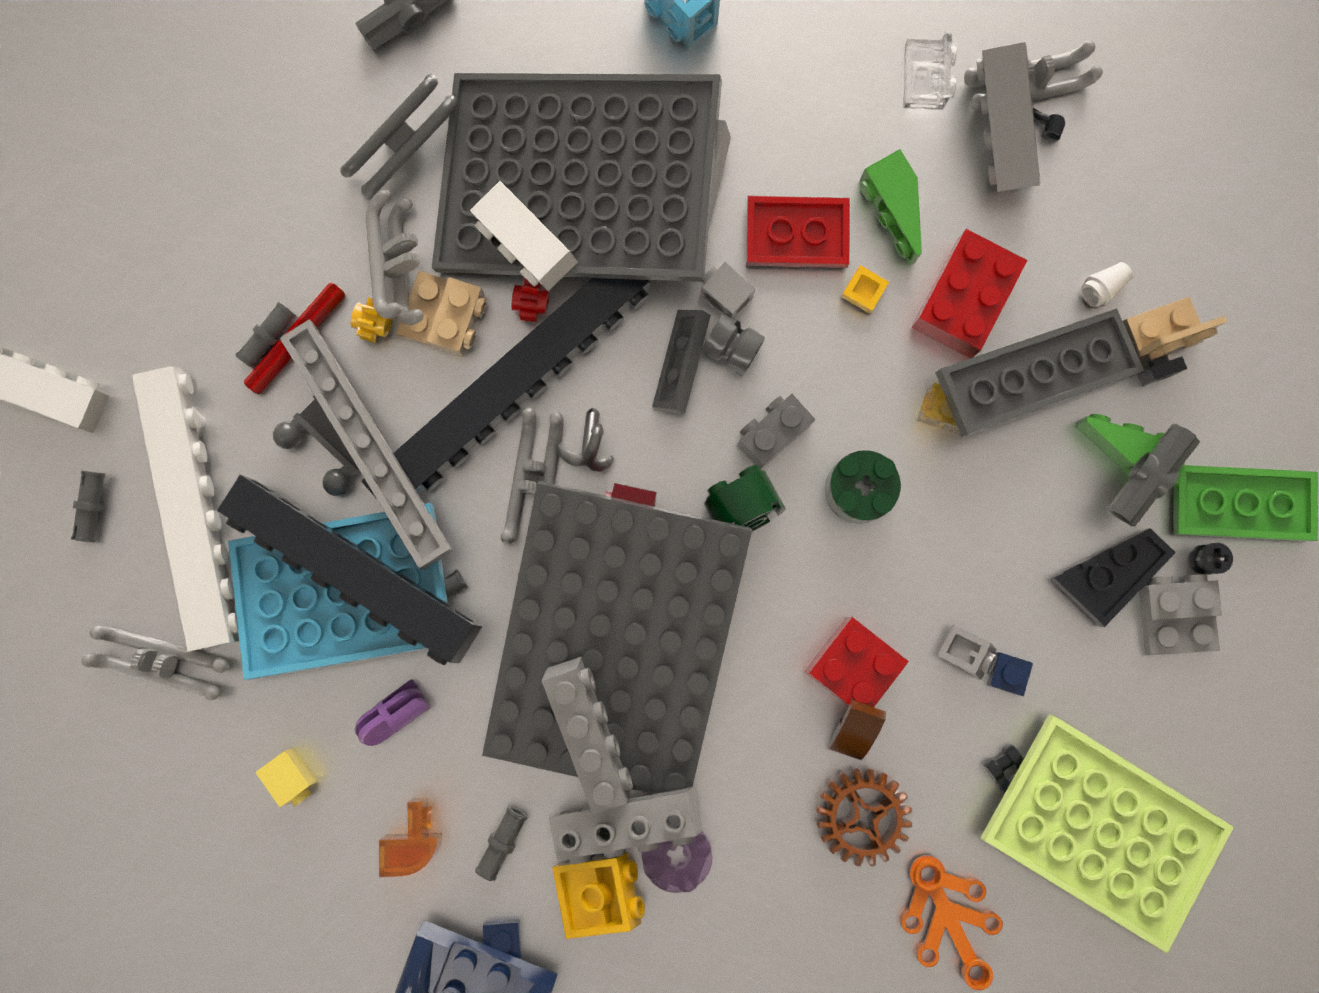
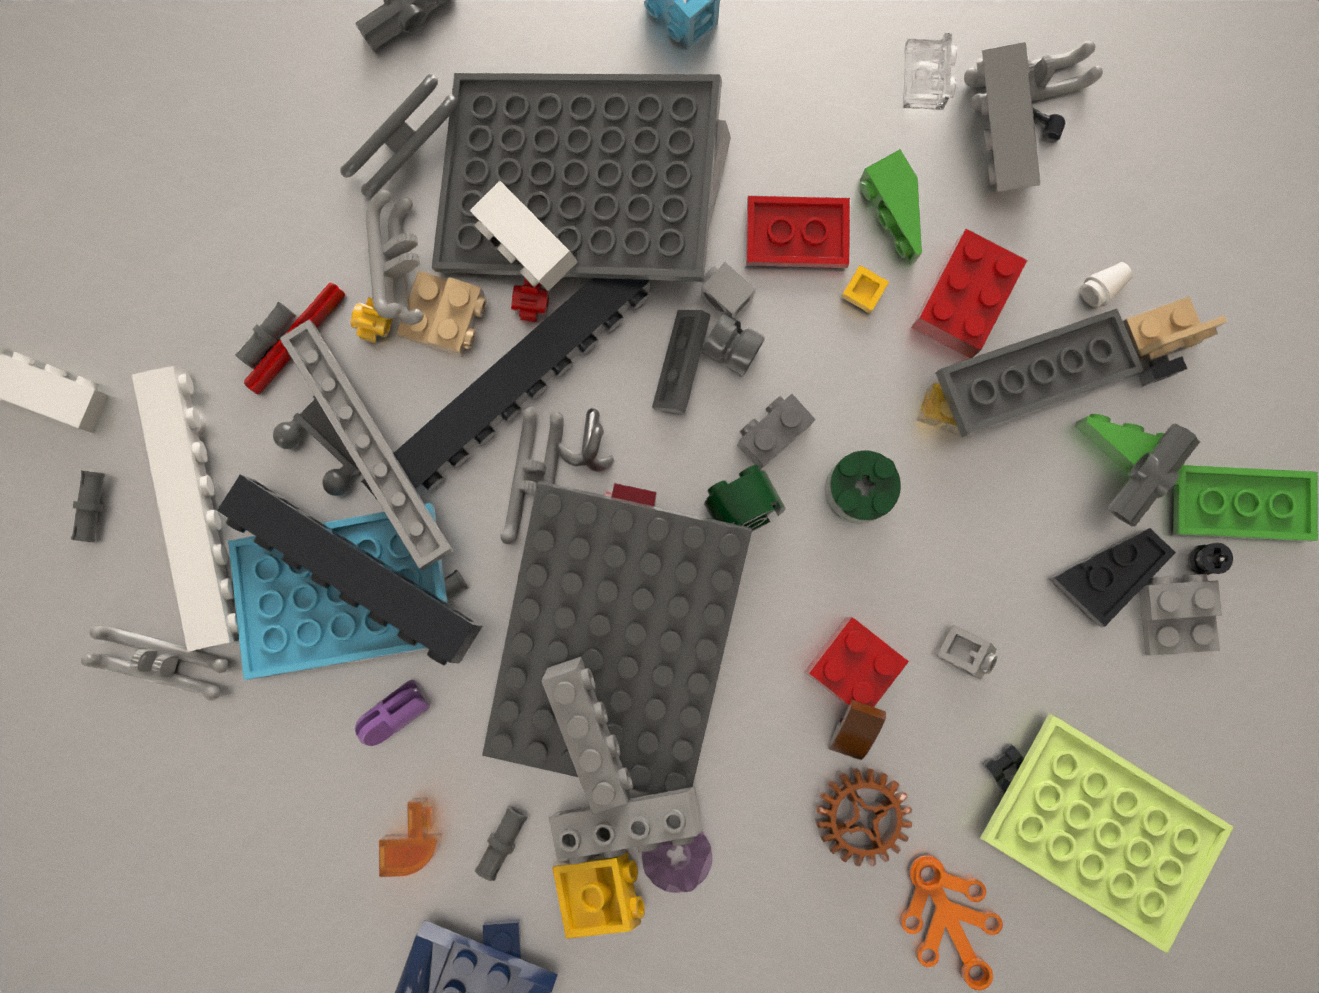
light yellow brick [255,748,318,807] -> none
dark blue plate [987,652,1033,696] -> none

